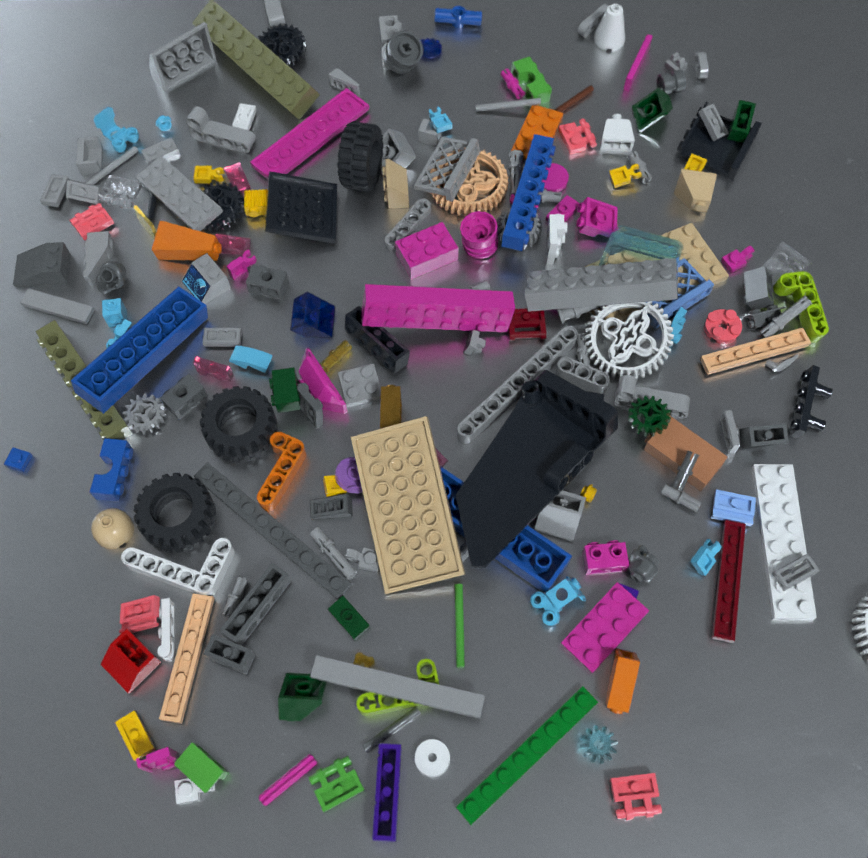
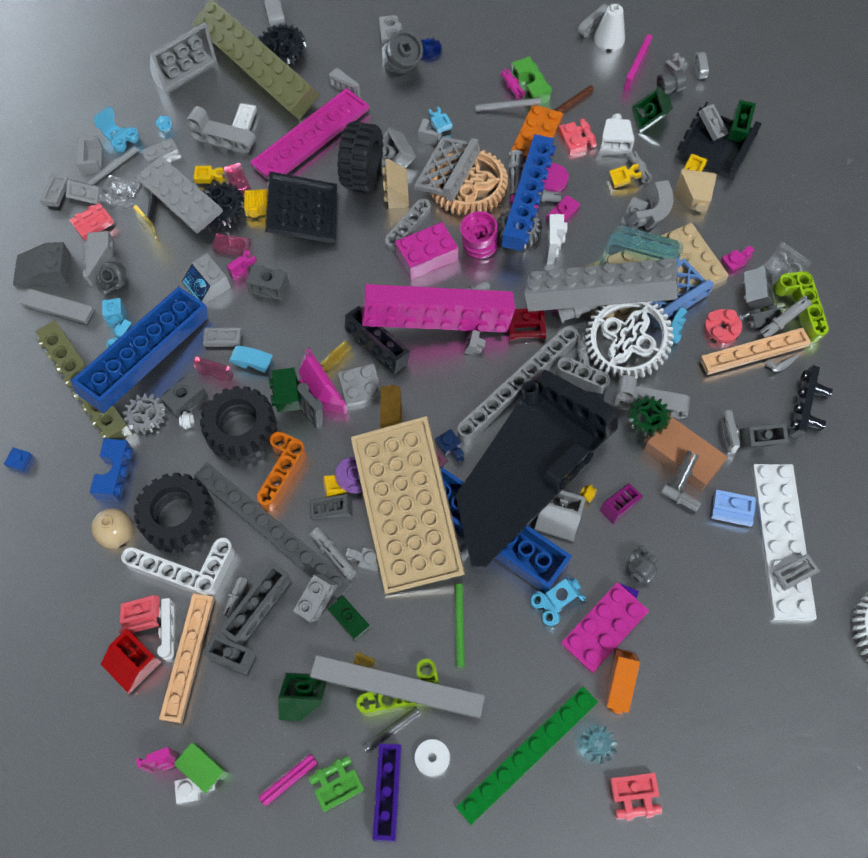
yellow plate [115,710,156,761] -> none
orange slope [151,221,222,261] -> none
clear blue slope [290,291,335,338] -> none
blue piece [435,6,482,28] -> none
dark pink plate [577,197,618,239] -> none
dark pink brick [582,540,629,575] -> none
medium azure plate [690,539,722,576] -> none
dark red plate [712,520,746,643] -> none
none -> white plate [179,411,194,430]
none -> light grey brick [293,574,338,622]
none -> dark blue plate [435,429,465,463]
none -> magenta slope [600,483,643,523]
none -> light grey plate [620,197,649,232]
none -> light grey arch [627,180,673,230]

